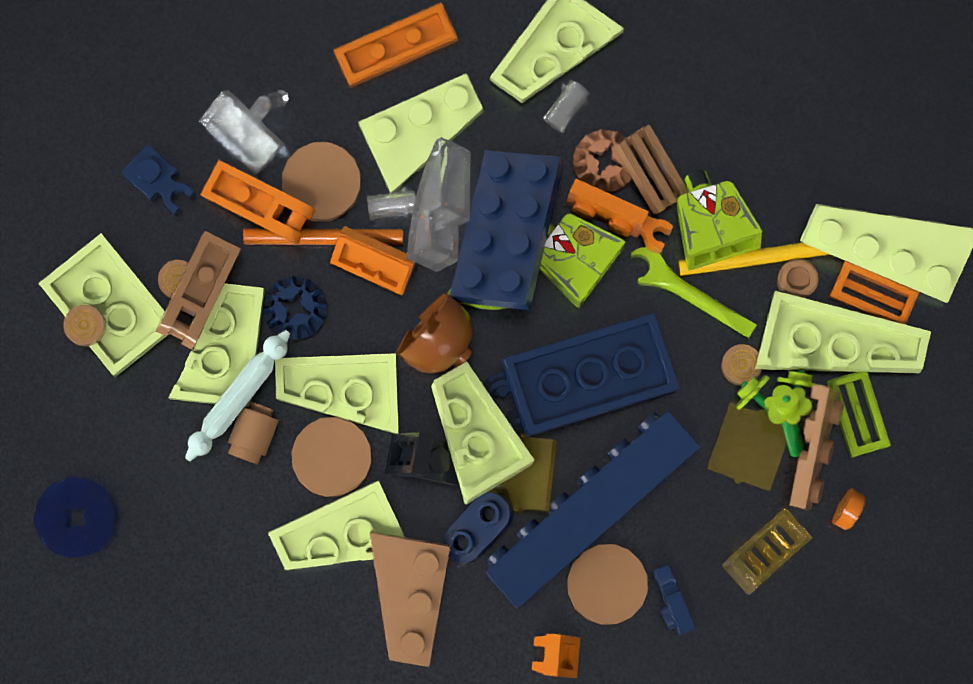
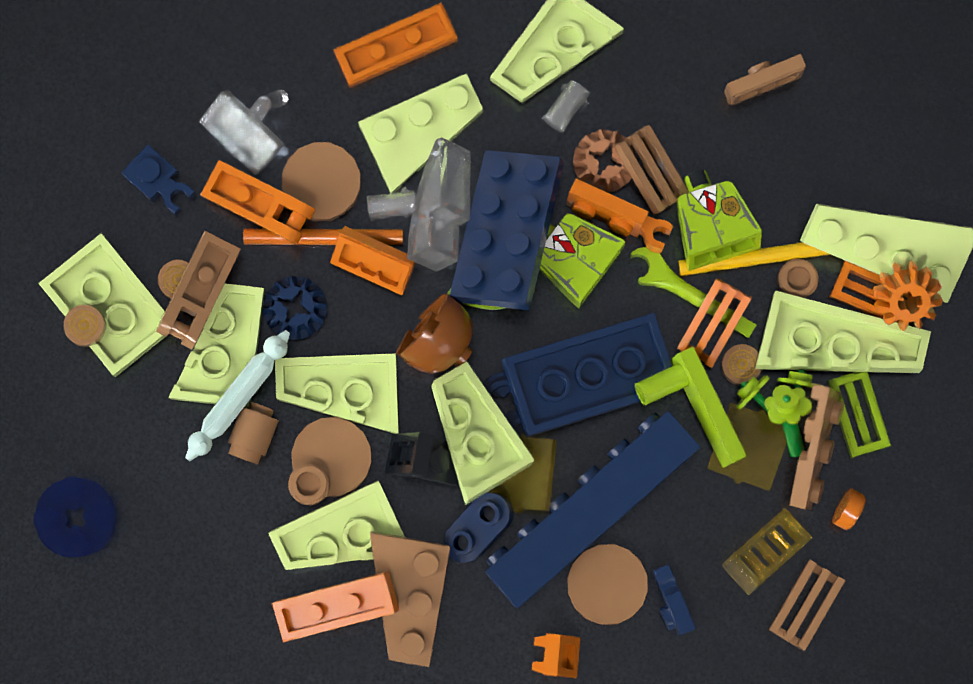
none -> plate [272,571,400,642]
none -> medium nougat tile [288,464,330,505]
none -> lime piece [635,347,747,468]
none -> orange tile [677,278,752,368]
none -> medium nougat plate [724,54,806,105]
none -> medium nougat tile [769,560,845,651]
none -> orange gear [873,260,943,331]

